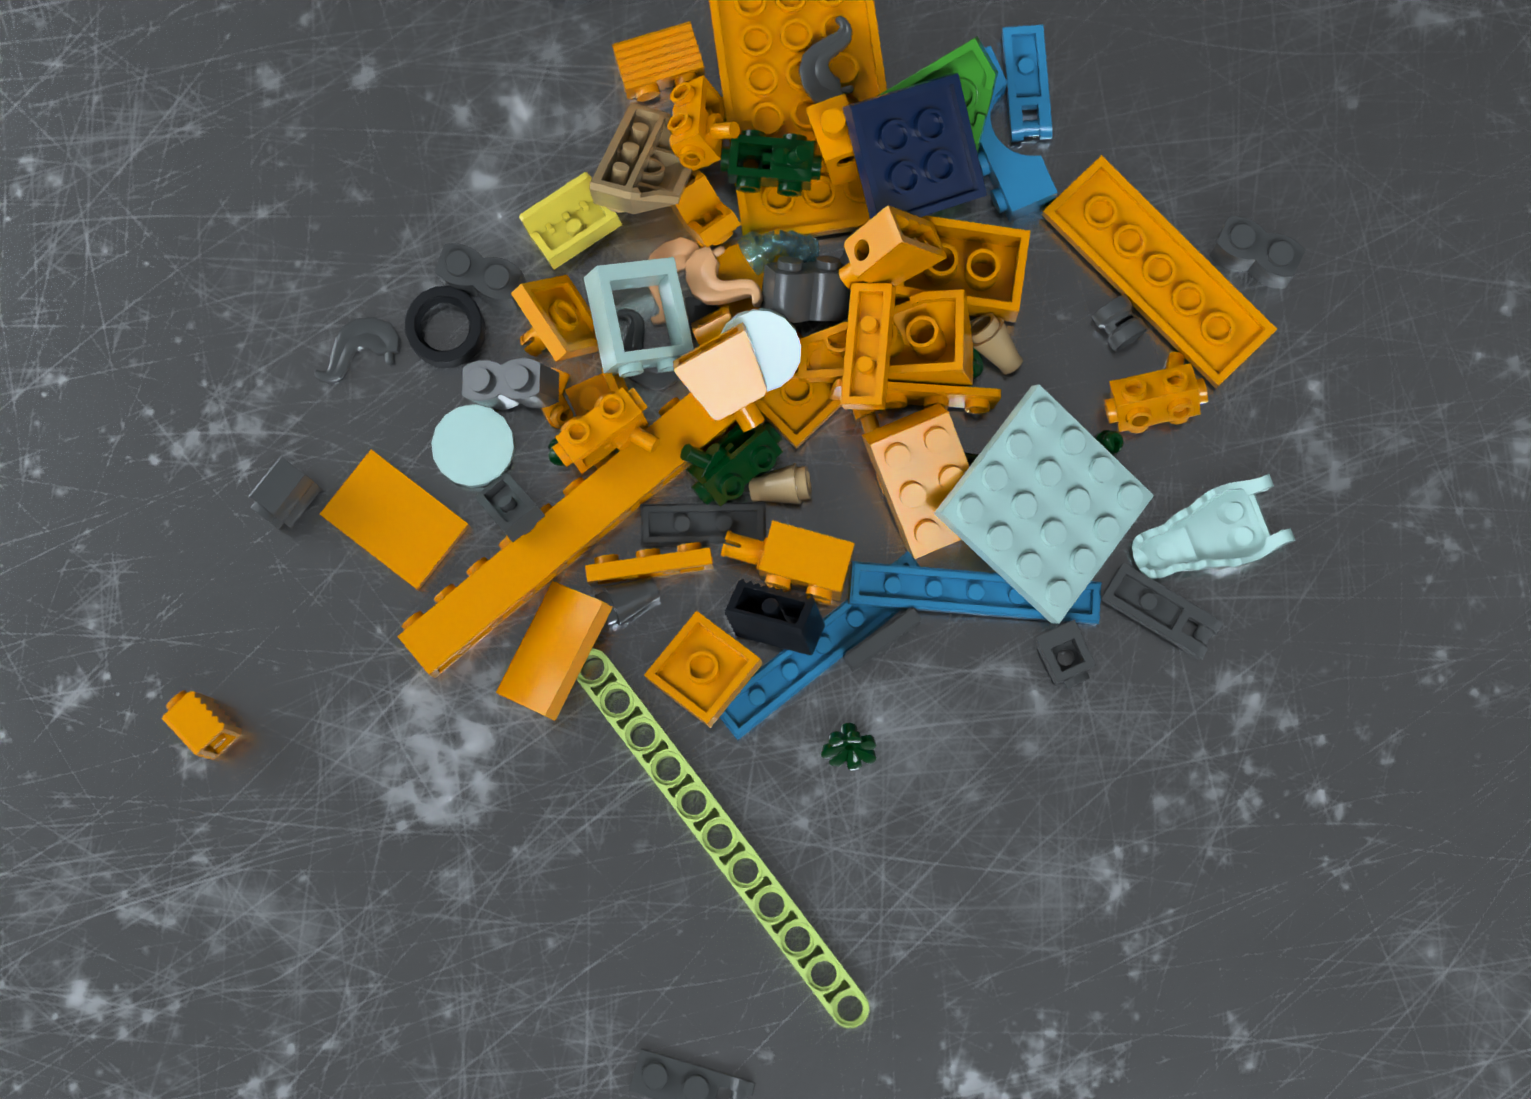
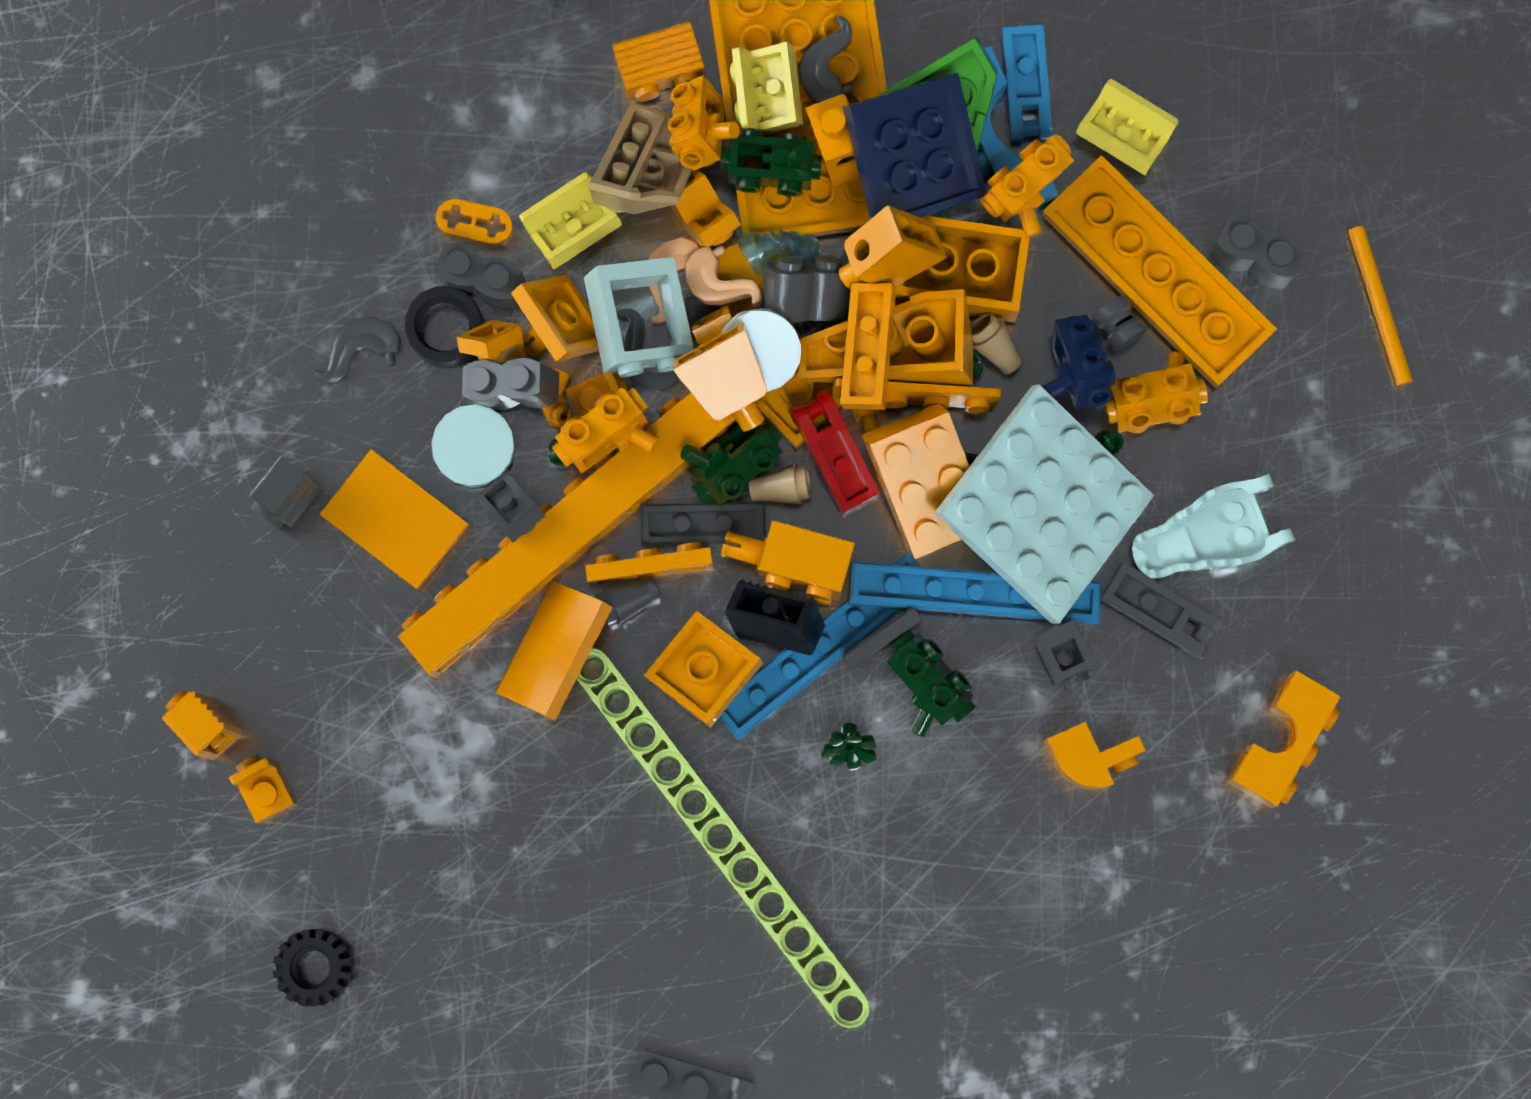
none -> light orange bracket [229,755,296,824]
none -> black tyre [273,929,355,1007]
none -> light orange beam [436,199,514,248]
none -> light orange bracket [456,320,526,363]
none -> light yellow bracket [730,42,803,134]
none -> red plate [788,389,880,513]
none -> dark green brick [886,630,976,737]
none -> light orange brick [980,134,1075,238]
none -> dark blue brick [1042,314,1115,409]
none -> light orange brick [1043,721,1146,790]
none -> light yellow bracket [1075,79,1179,175]
none -> light orange arch [1227,670,1341,808]
none -> light orange bar [1348,225,1413,387]

